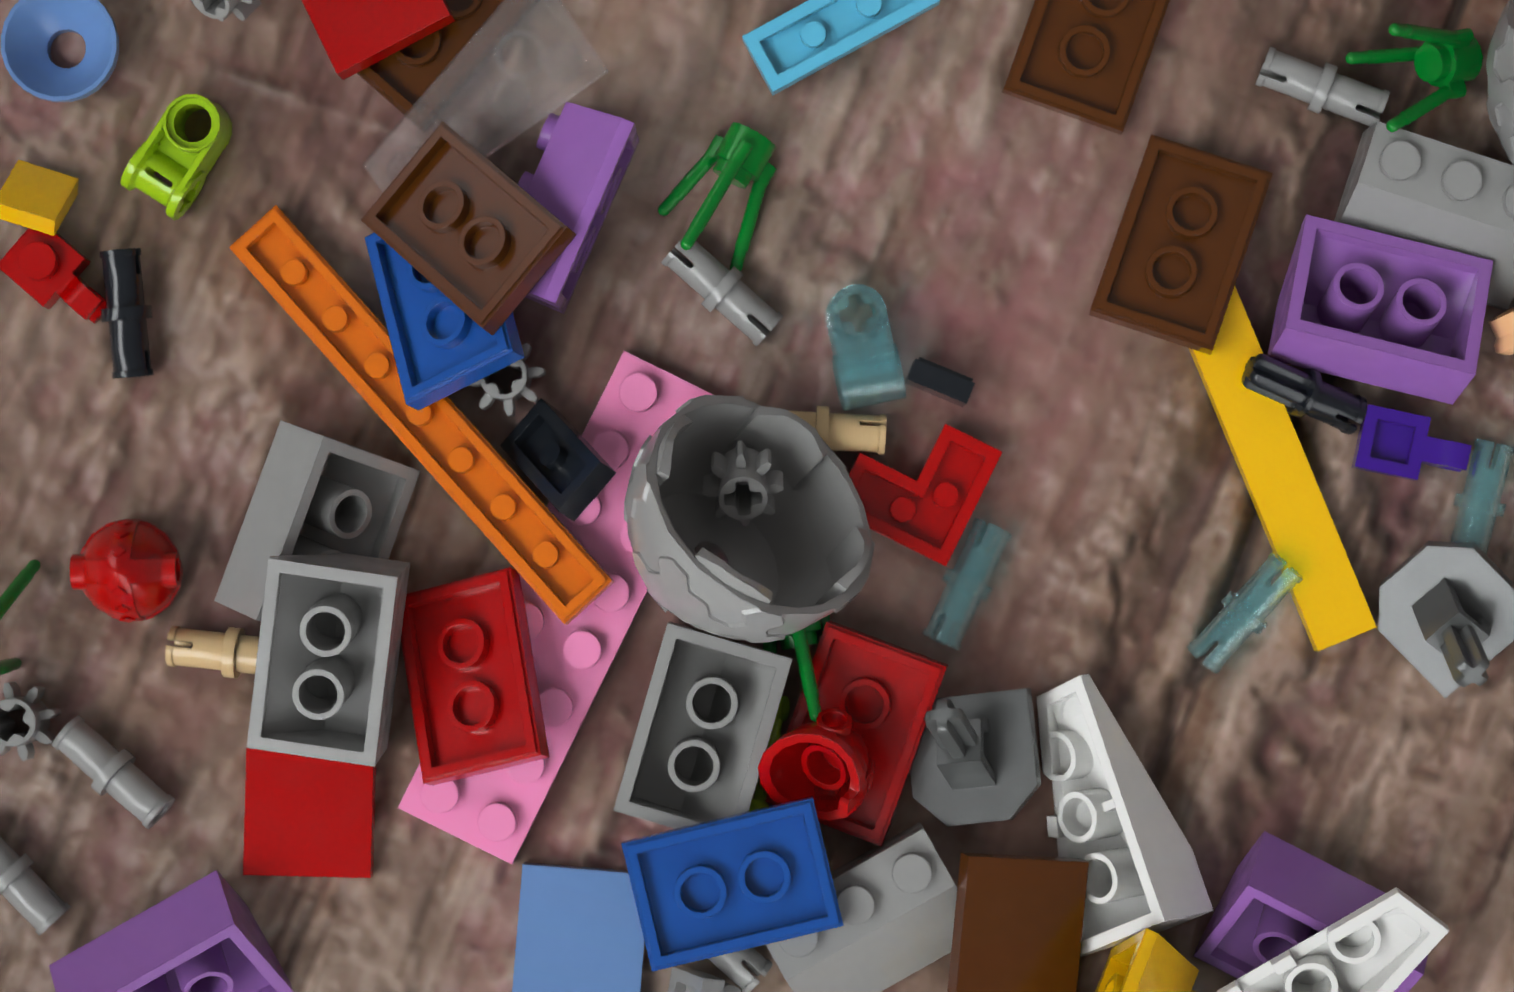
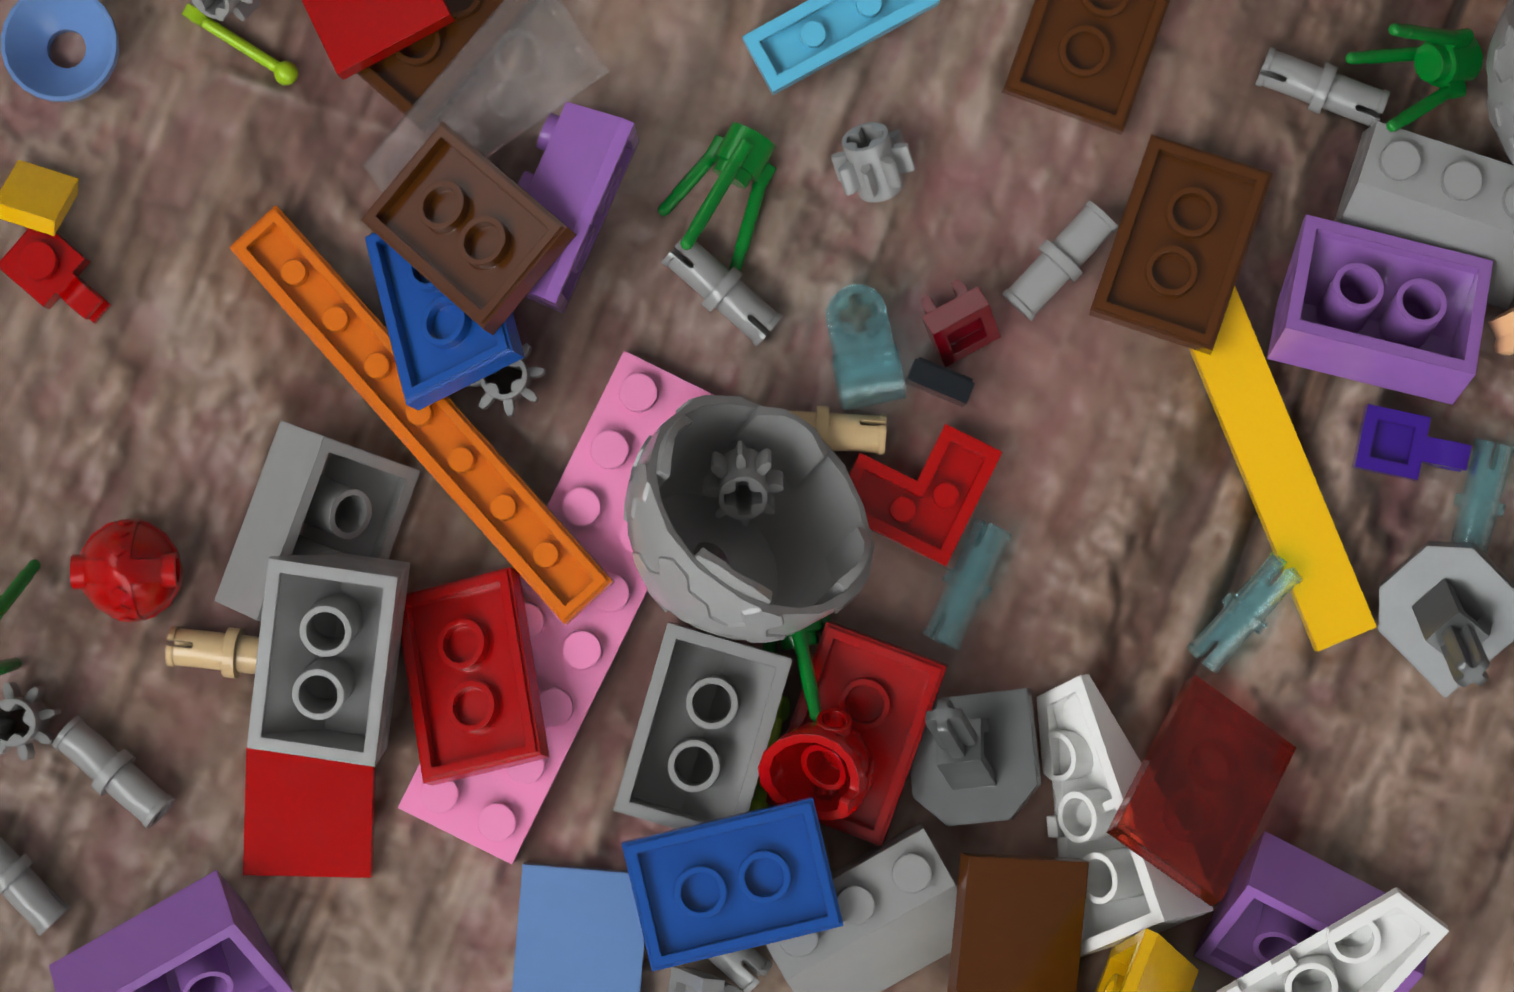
black pin [100,248,154,379] -> none
lime piece [120,94,232,221] -> none
black plate [500,398,616,521] -> none
black axle [1241,354,1367,435] -> none
none -> lime hinge [181,3,299,85]
none -> light grey gear [831,122,915,202]
none -> dark red tile [921,279,1001,367]
none -> light grey pin [1002,200,1118,321]
none -> clear red tile [1106,675,1297,906]

